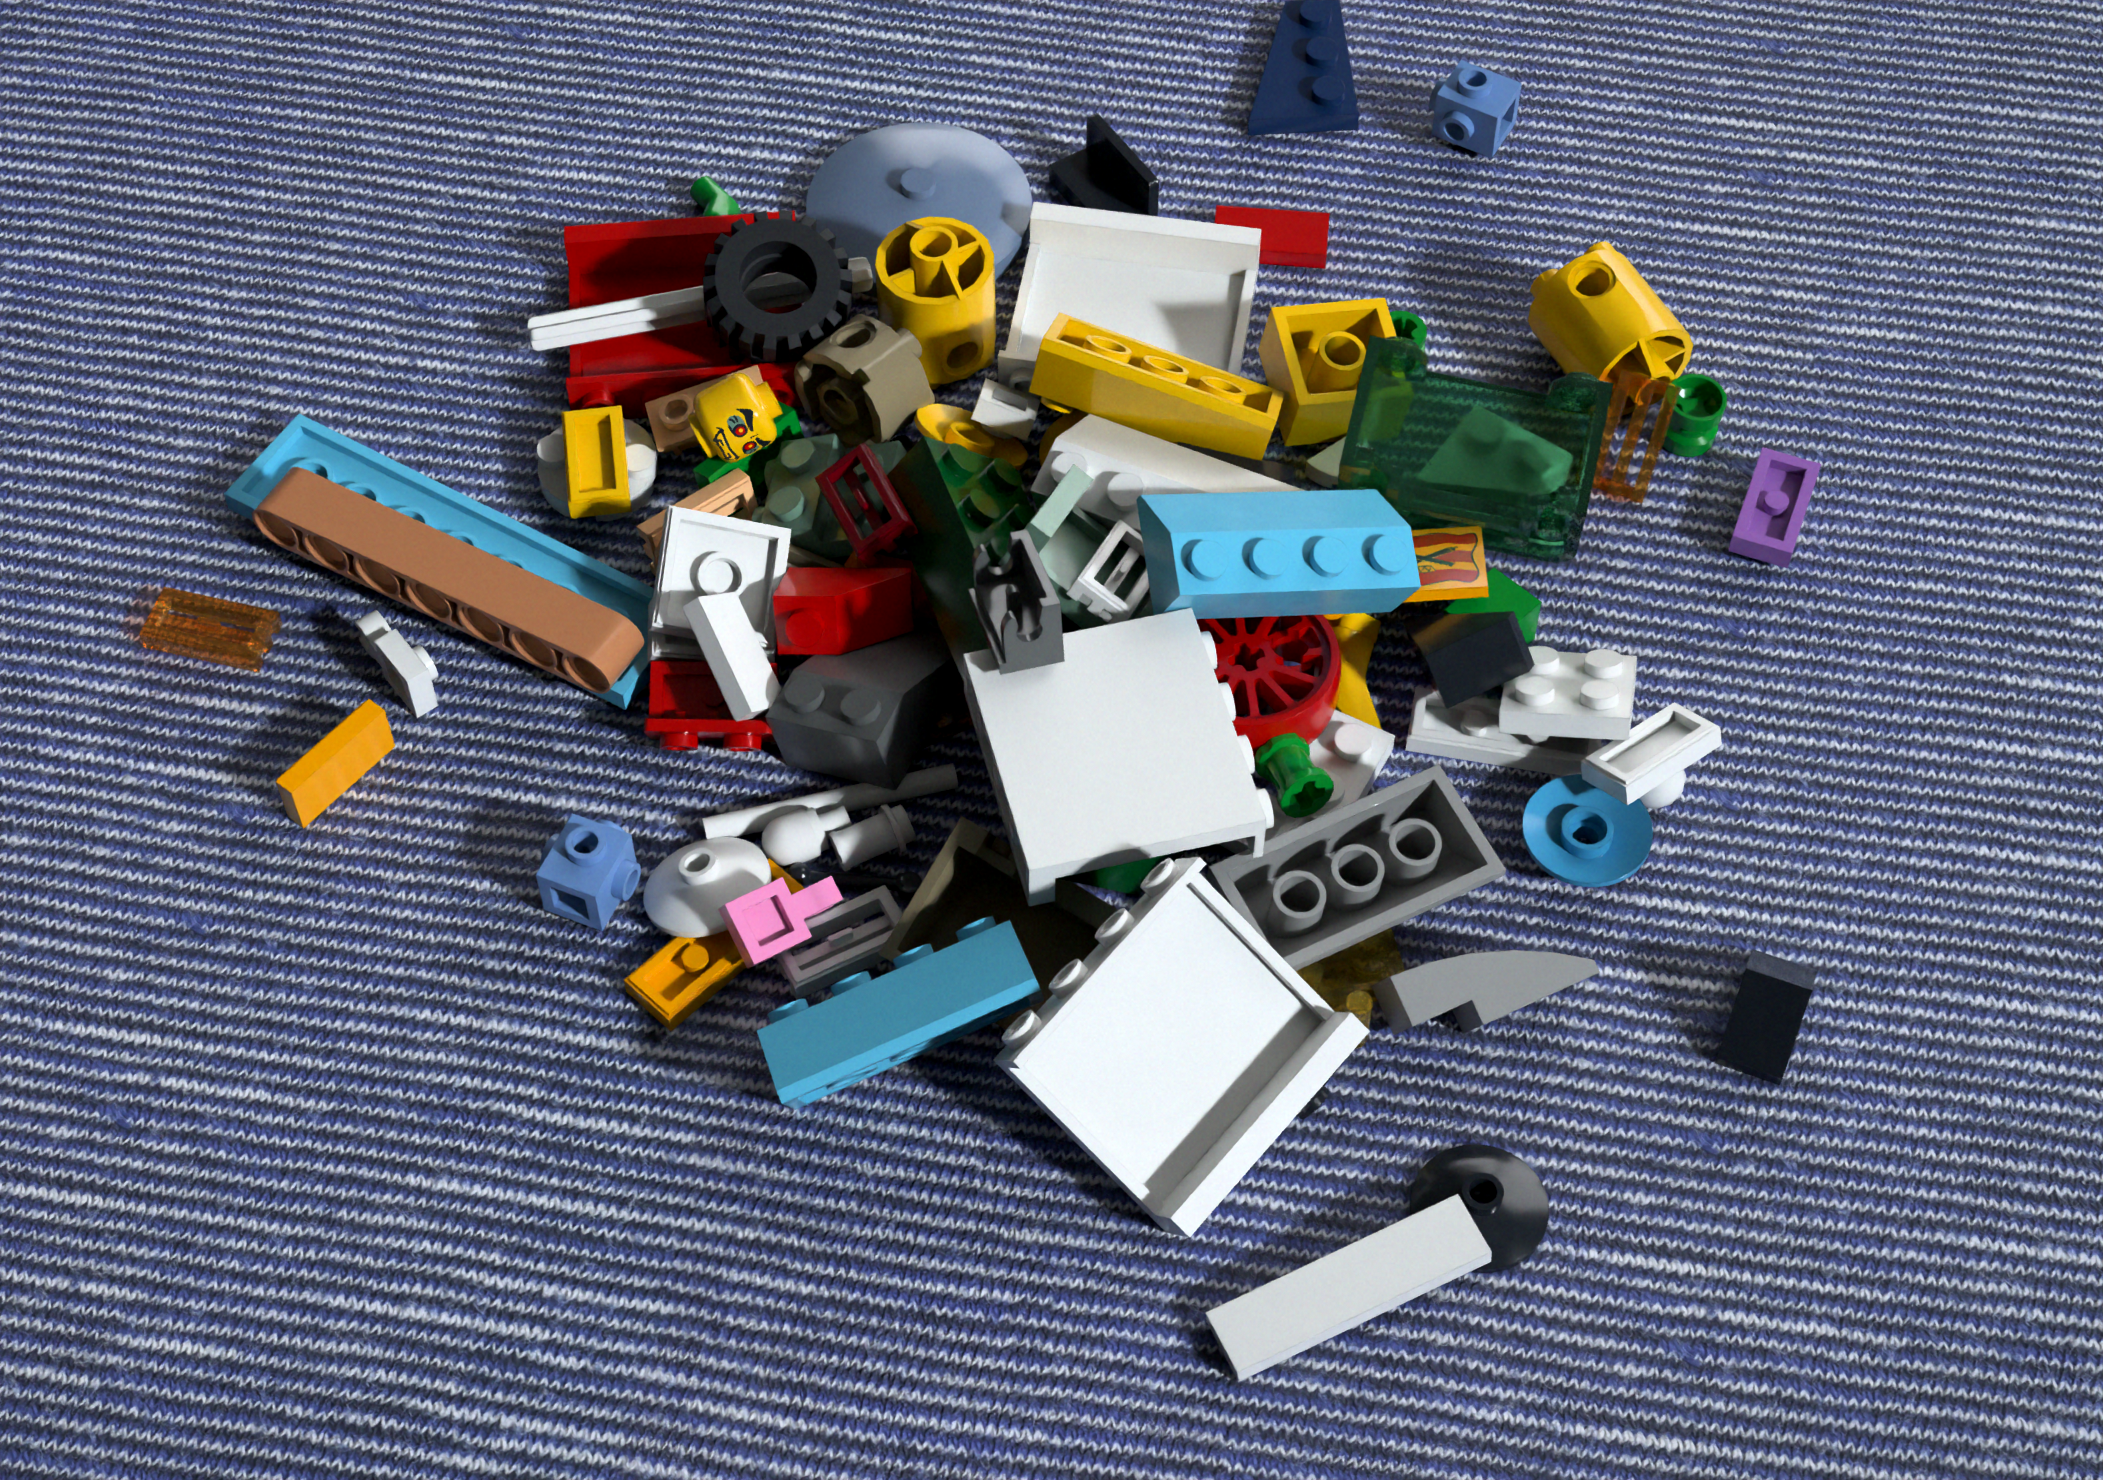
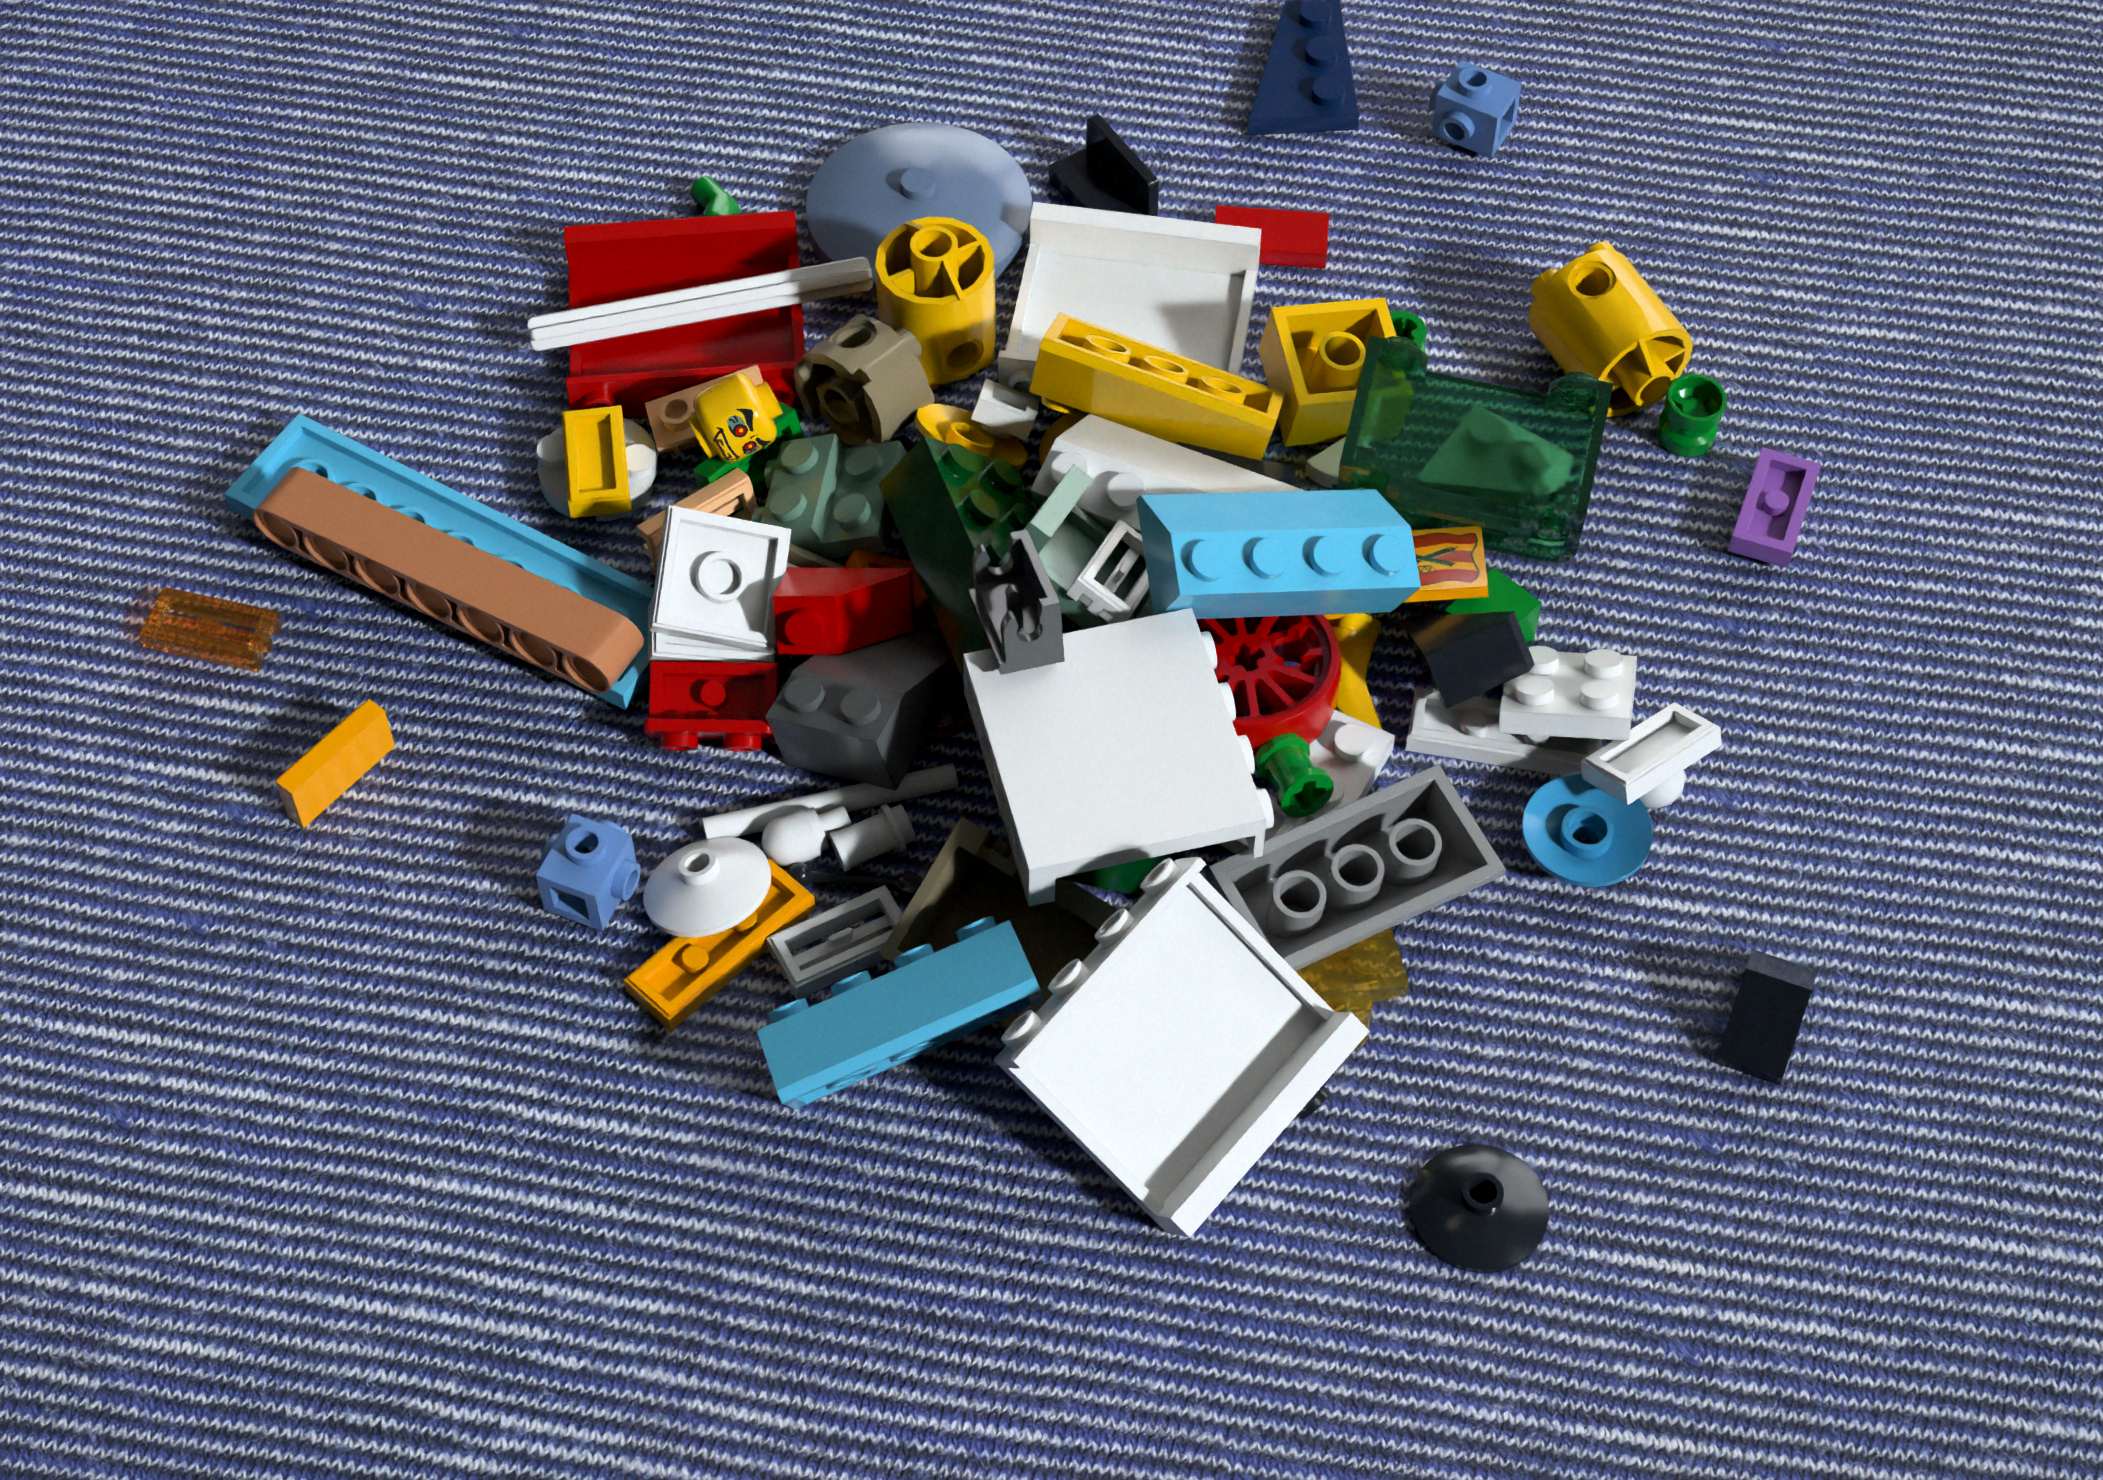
white plate [354,610,439,718] -> none
white tile [682,592,782,722] -> none
black tyre [703,210,853,364] -> none
bright pink plate [718,876,843,969] -> none
dark red tile [815,442,919,568] -> none
white tile [1206,1194,1492,1382] -> none
light grey slope [1371,950,1600,1035] -> none
clear orange tile [1584,369,1682,504] -> none

